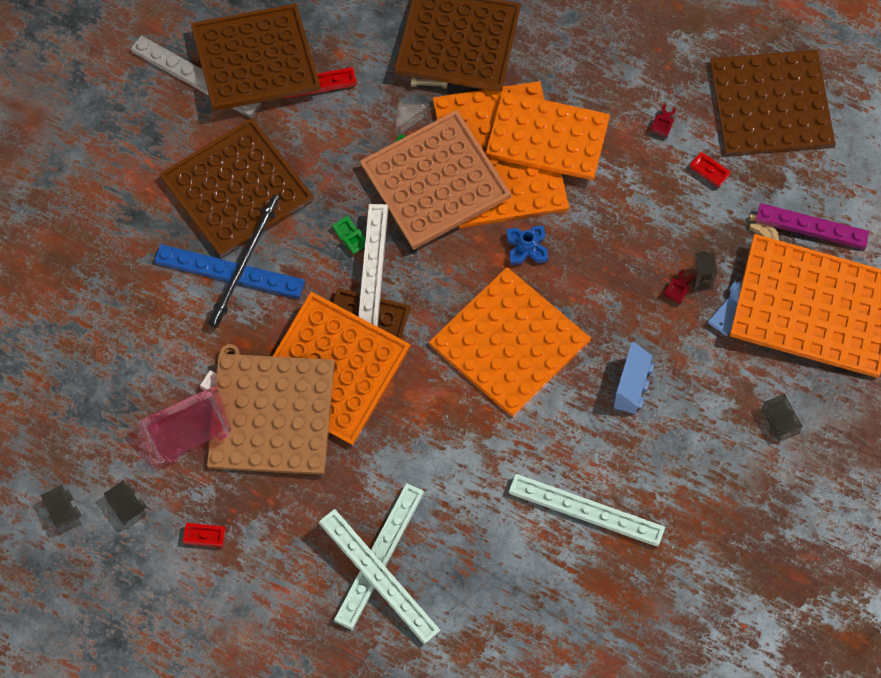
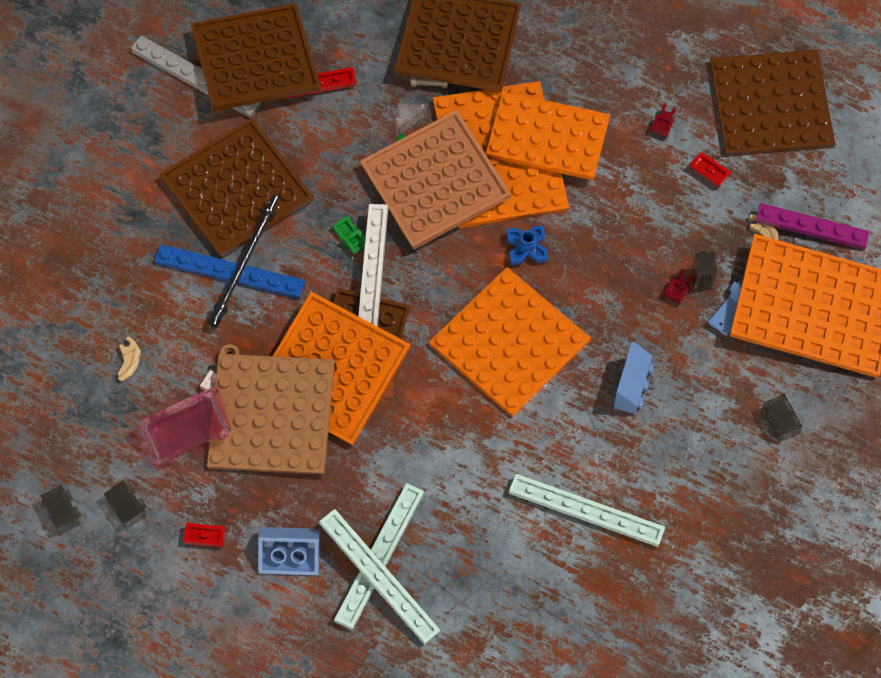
none -> tan piece [118,336,141,382]
none -> medium blue slope [258,527,320,575]

